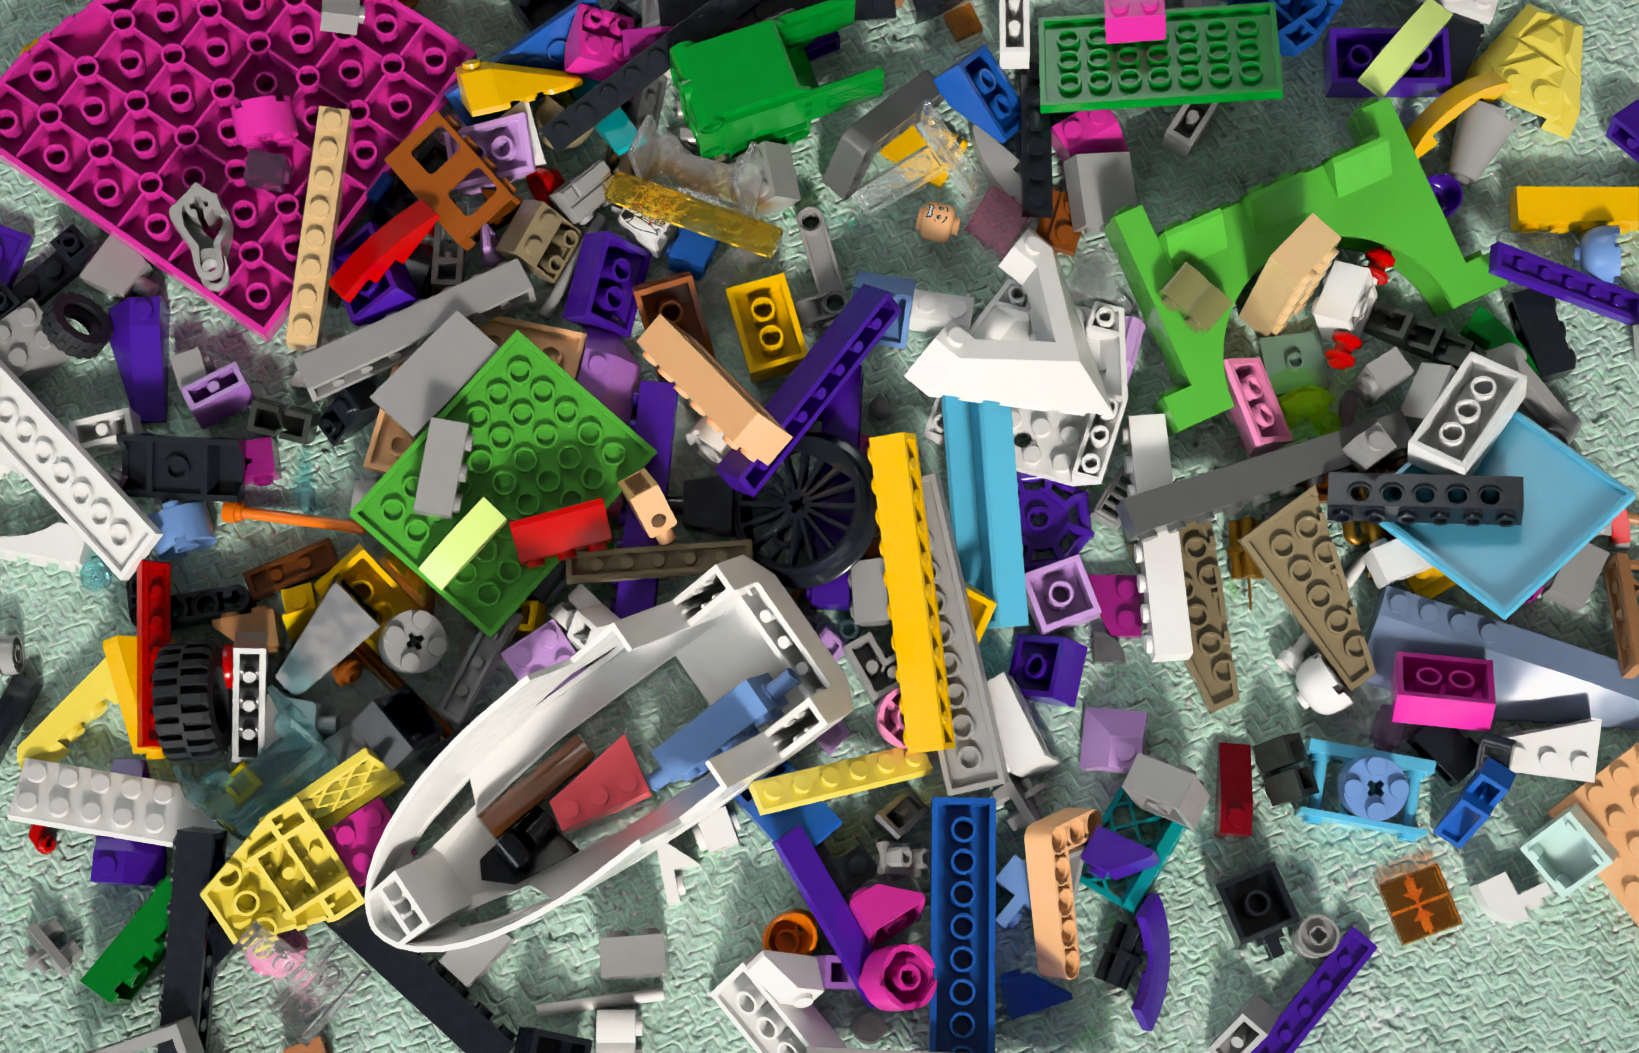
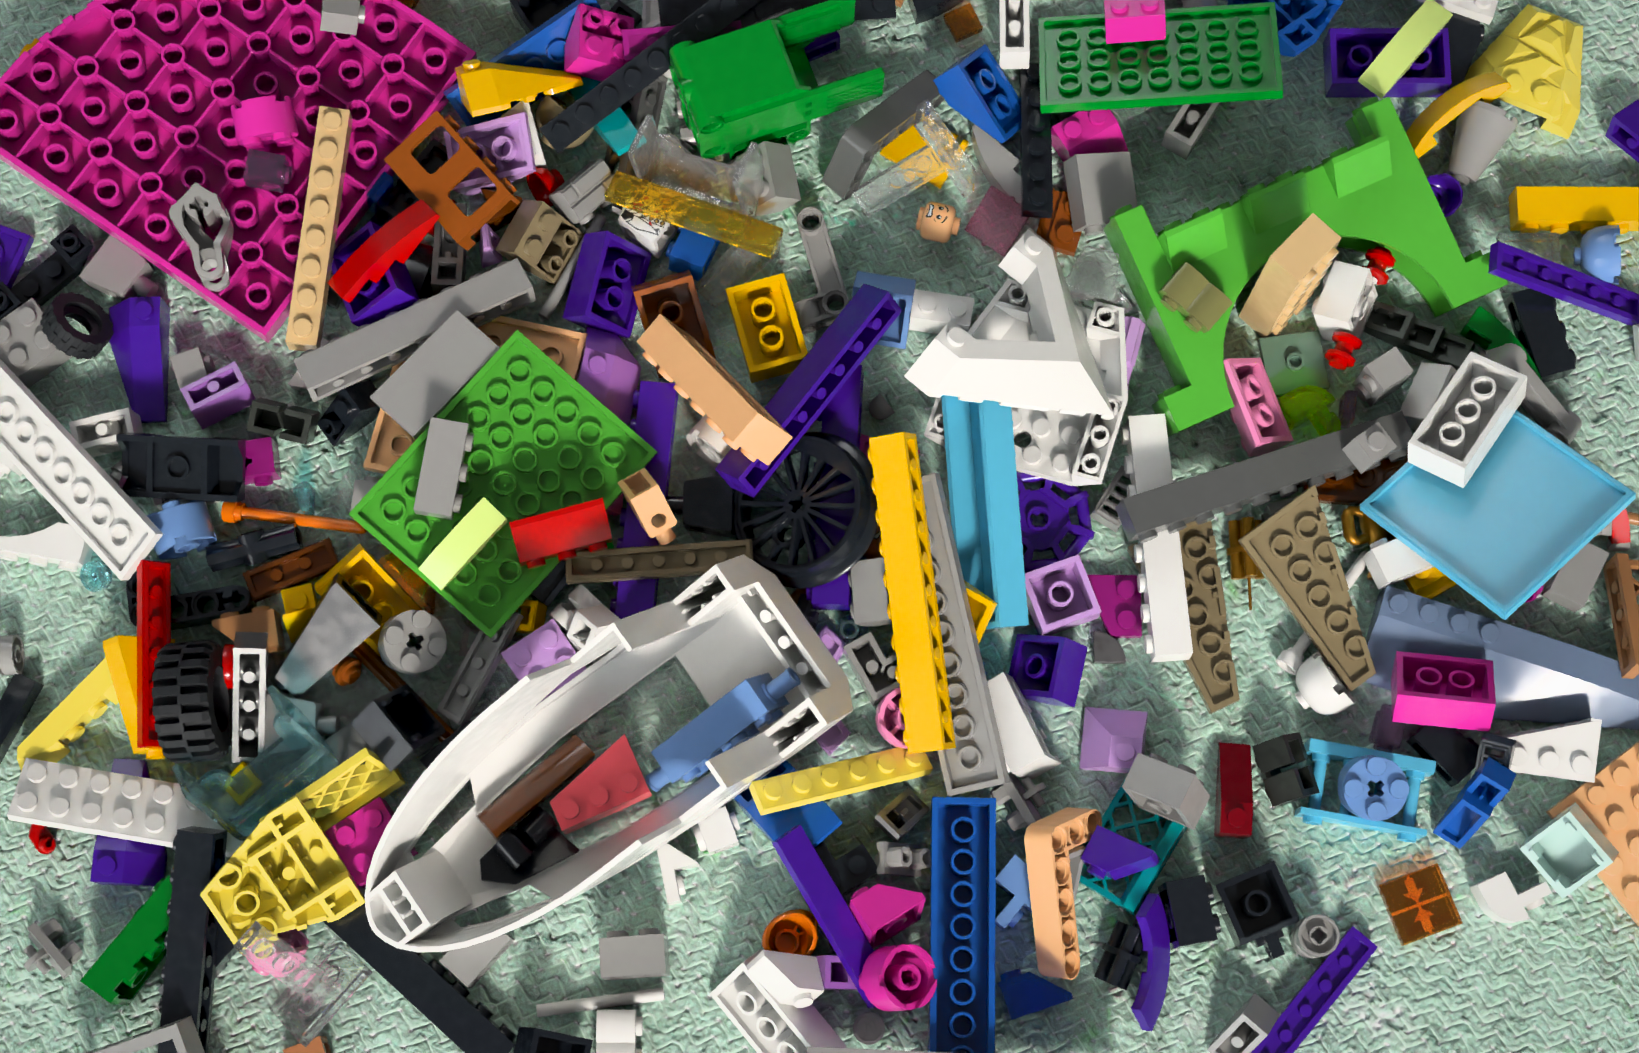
black brick [1327,472,1524,527] -> none
none -> black piece [205,522,303,572]
none -> black brick [1158,875,1221,950]

